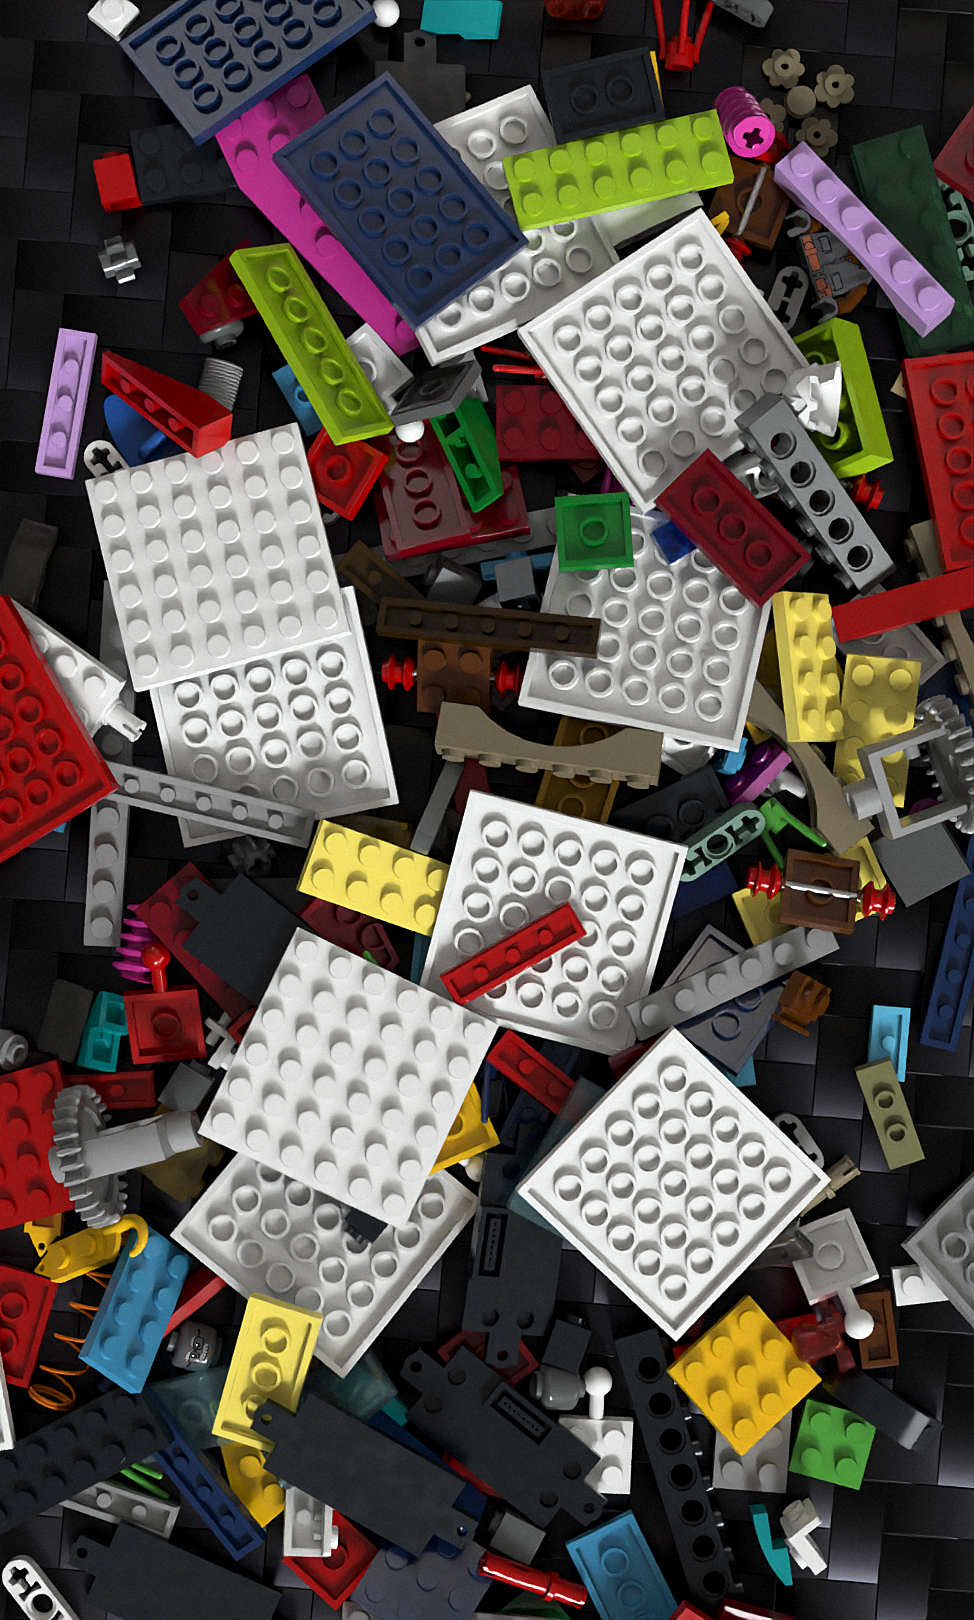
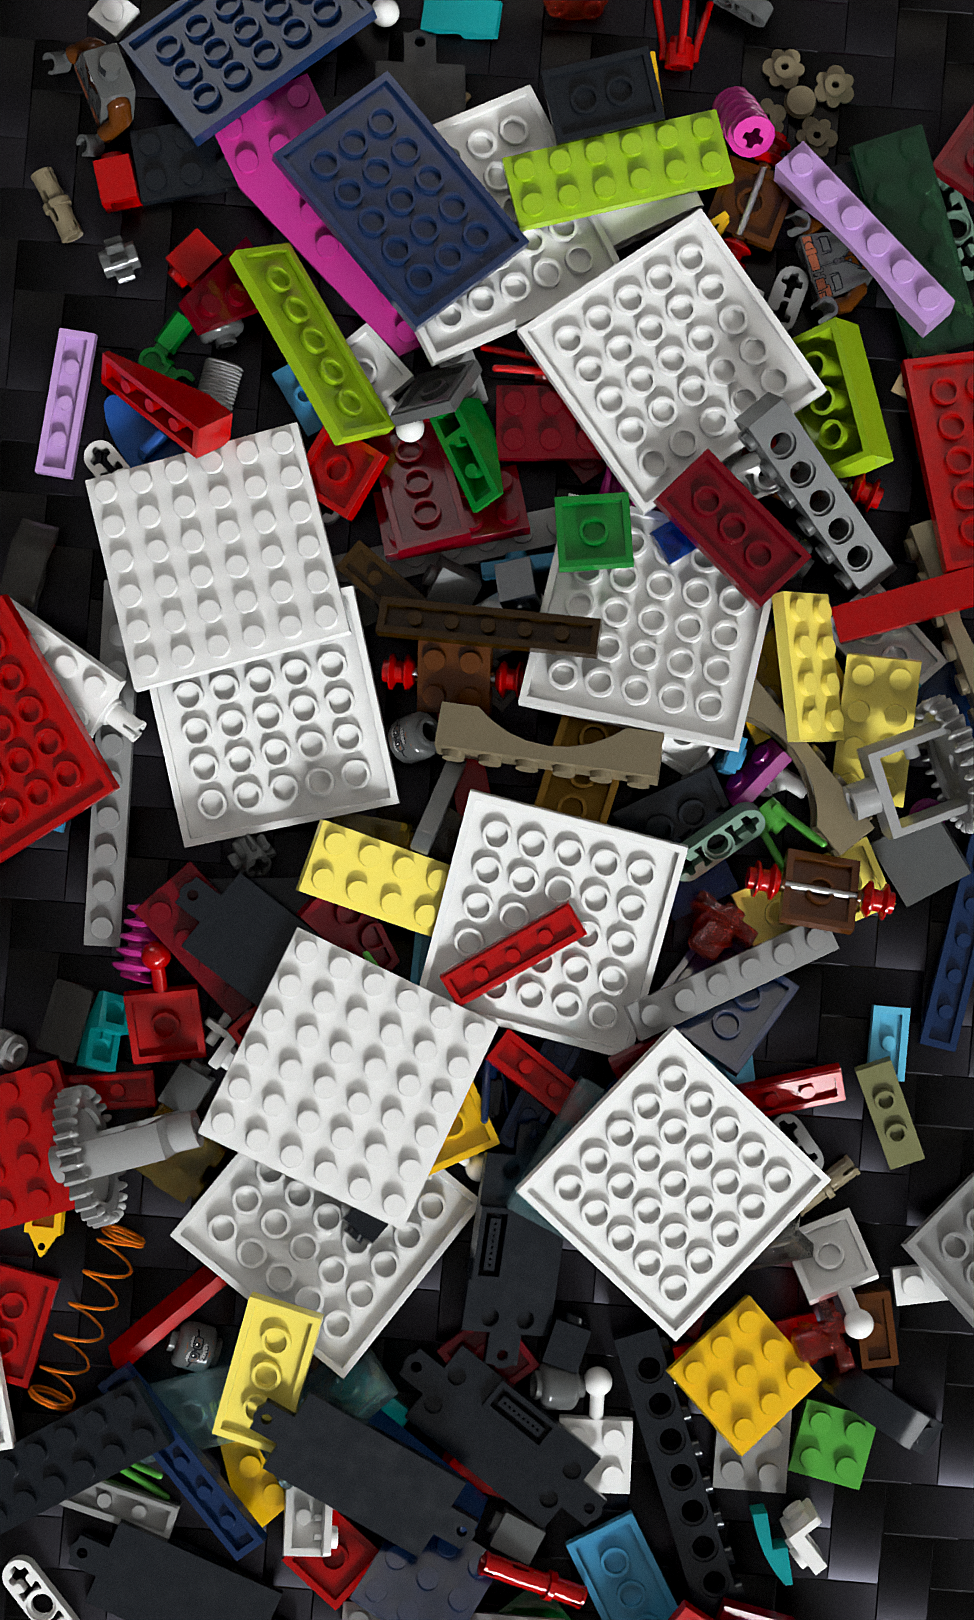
yellow plate [34,1214,149,1283] -> none
dark azure plate [78,1225,194,1394] -> none
light grey plate [104,759,317,848] -> none
reddish brown plate [770,969,832,1037] -> none
white helmet [781,360,842,437] -> none
none -> dark tan pin [31,167,84,243]
none -> torso [43,36,136,157]
none -> green bar [138,310,196,383]
none -> red brick [166,228,224,289]
none -> dark grey head [388,711,438,764]
none -> clear red plate [688,890,758,961]
none -> red tile [734,1063,846,1117]

